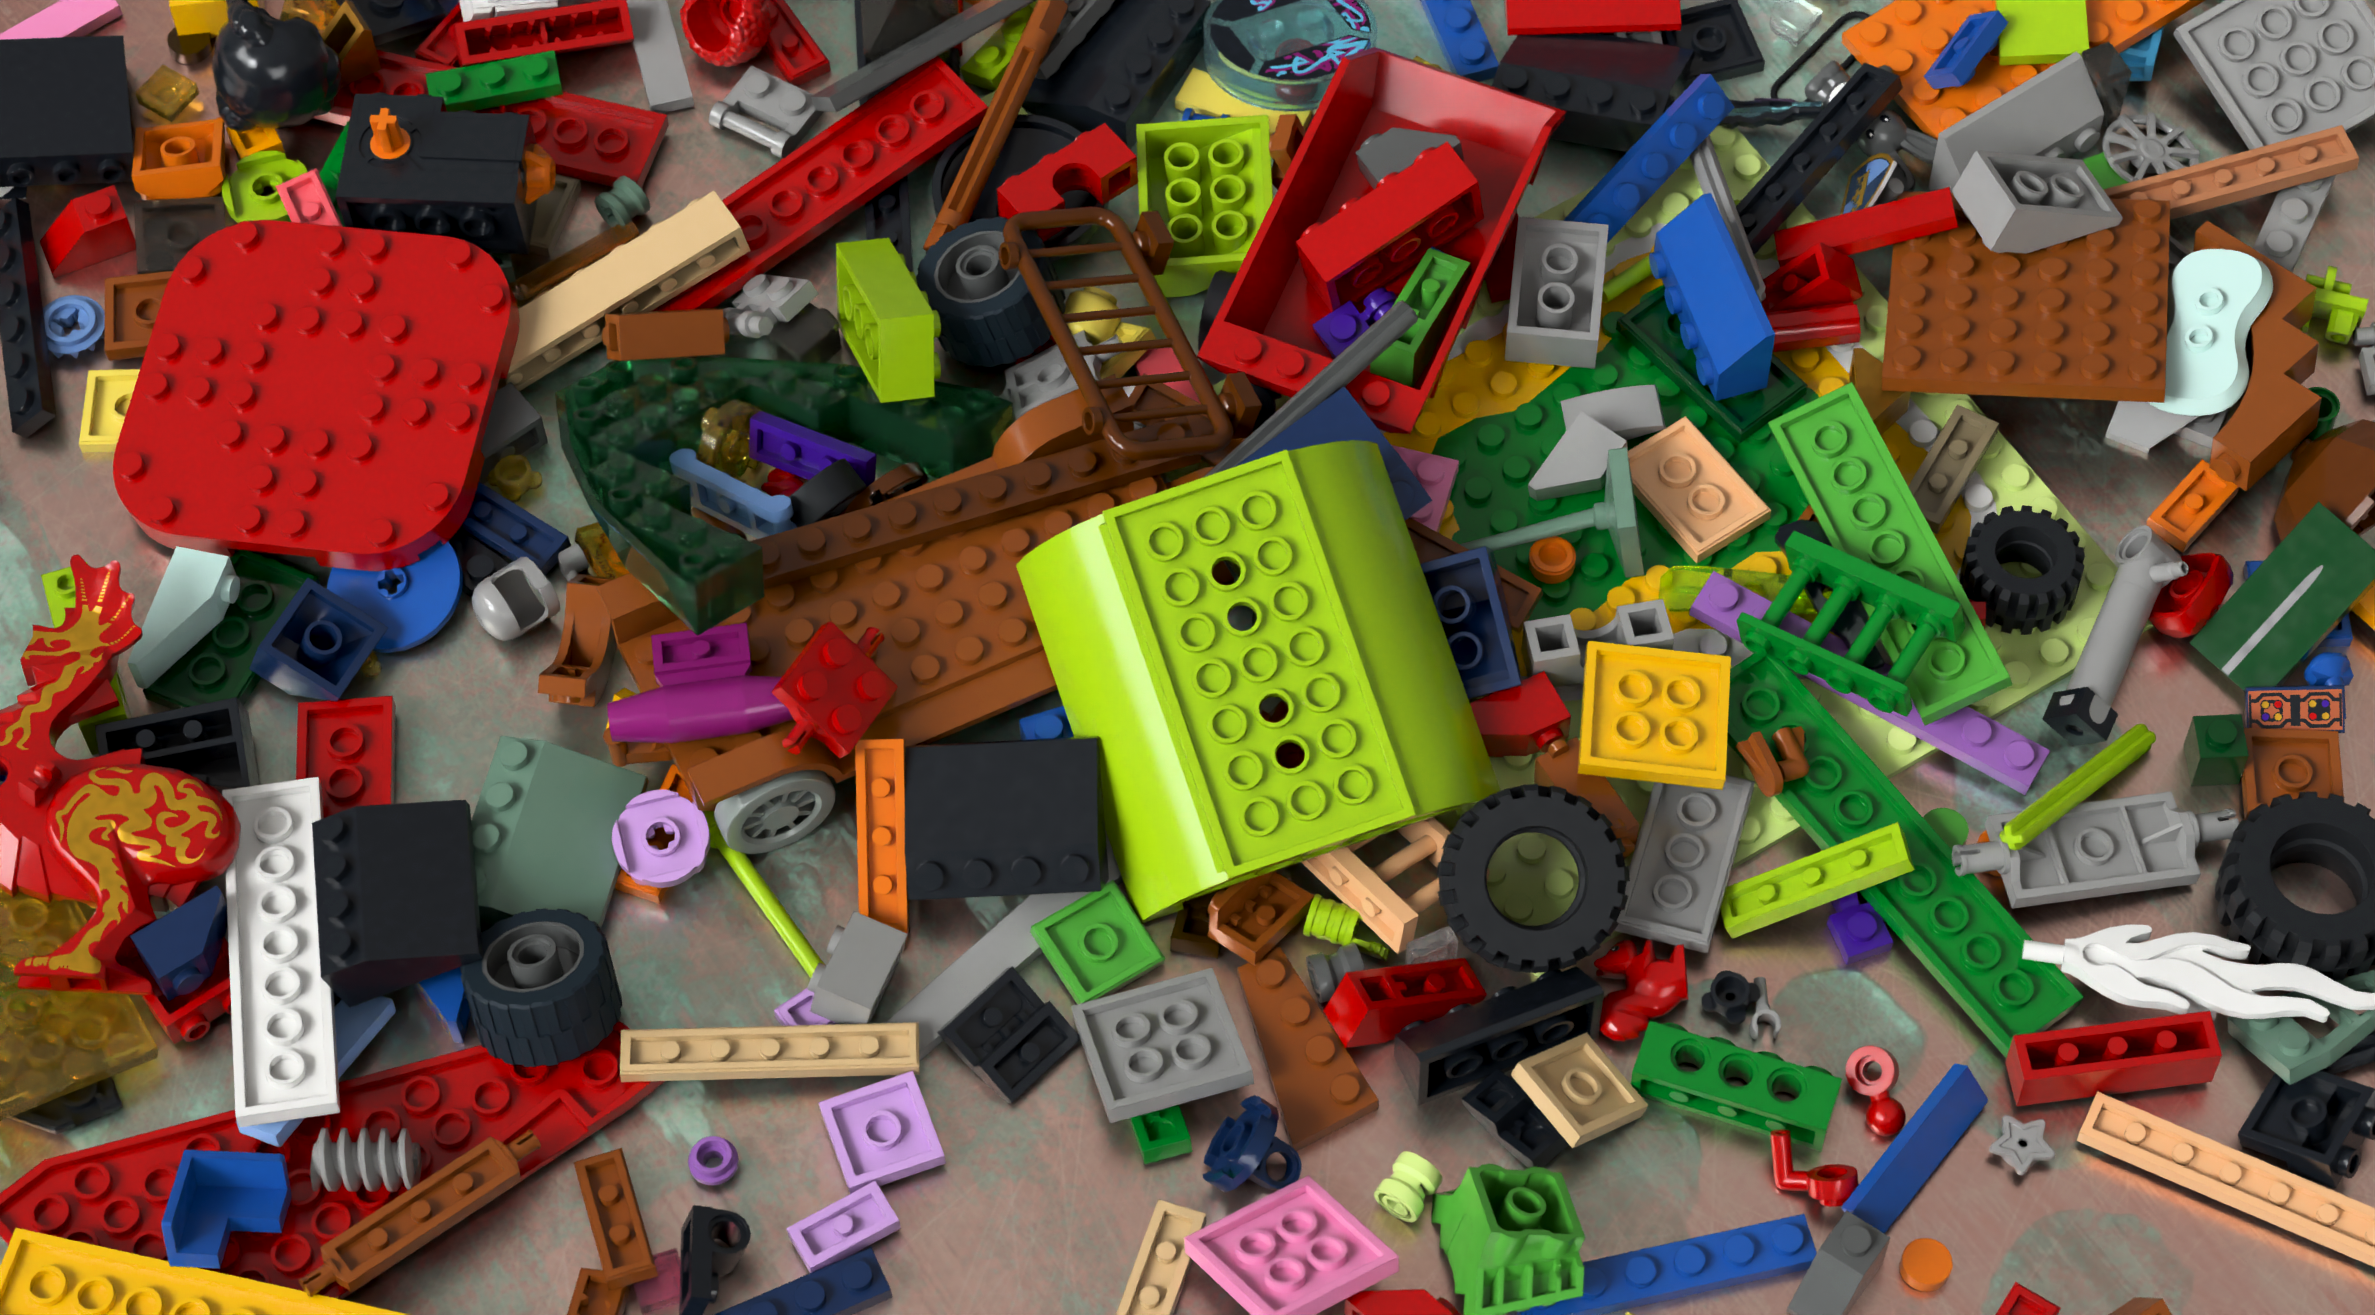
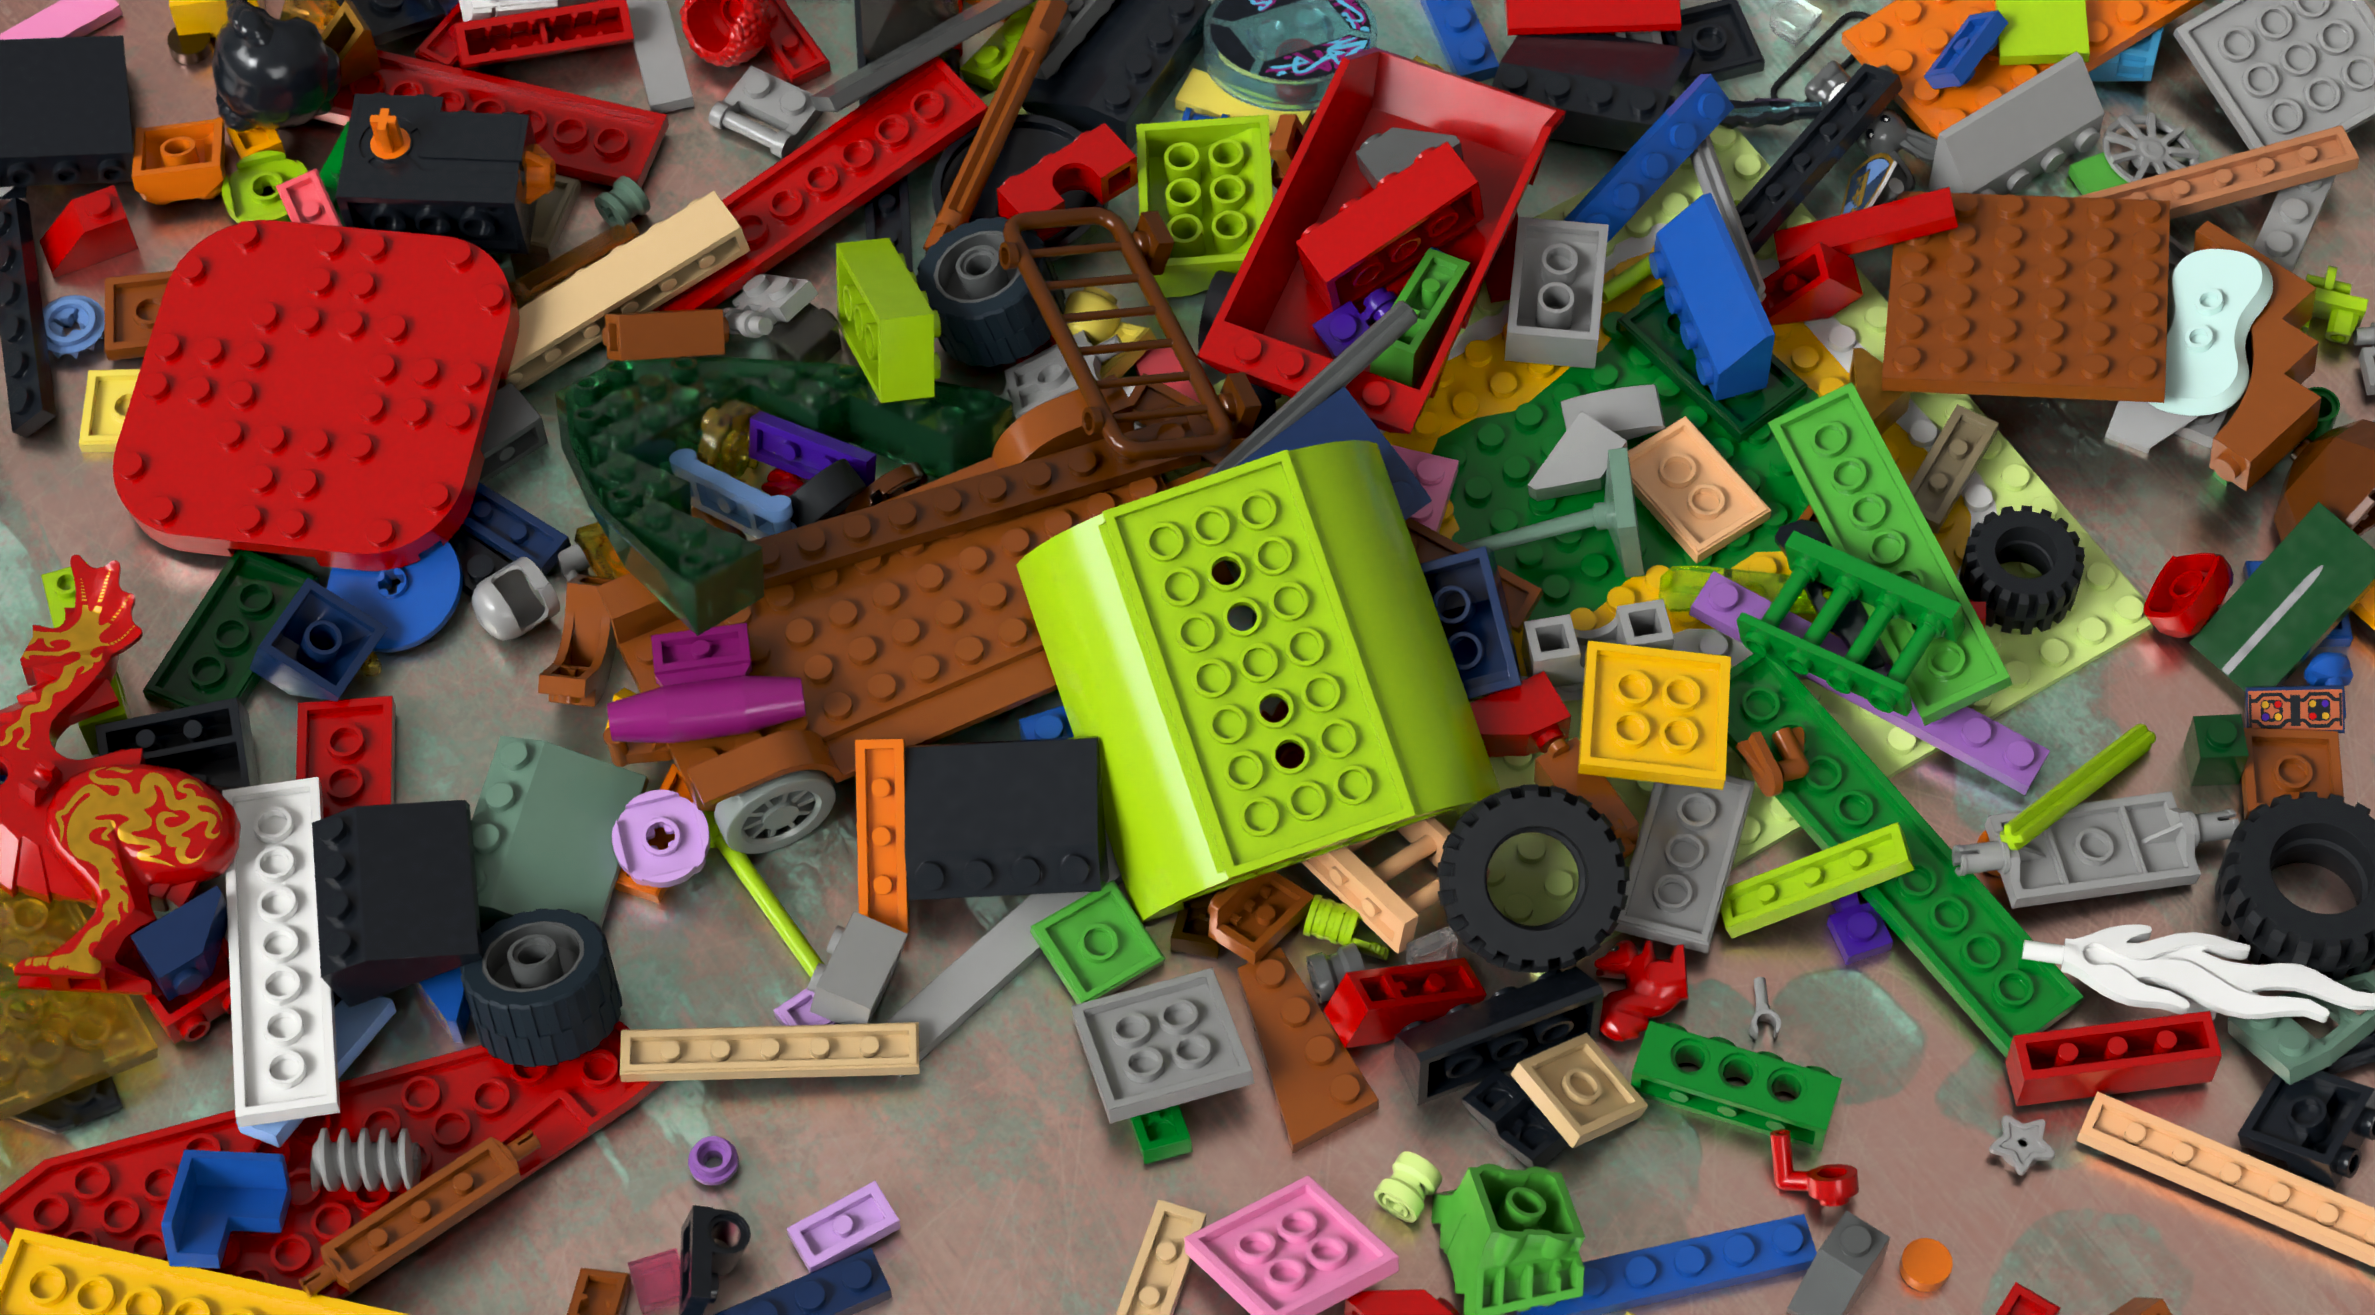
light aqua slope [127,546,240,689] -> none
clear smoke plate [134,197,226,274] -> none
clear yellow plate [135,65,199,122] -> none
green plate [425,50,563,112] -> none
clear yellow plate [488,455,543,503] -> none
dark orange tile [573,1148,658,1291] -> none
red plate [771,621,898,758] -> none
lavender plate [818,1071,946,1194] -> none
black slope [937,966,1080,1104] -> none
dark blue tile [1203,1095,1302,1193] -> none
orange tile [1529,536,1576,584] -> none
black plate [1702,970,1760,1024] -> none
red axle [1765,302,1861,353] -> none
blue tile [1841,1063,1989,1234] -> none
red plate [1845,1046,1906,1137] -> none
bright green tile [1923,808,1969,849] -> none
light grey slope [1951,150,2123,254] -> none
light grey piece [2042,525,2189,746] -> none
clear smoke slope [2081,42,2132,129] -> none
orange plate [2146,459,2239,553] -> none

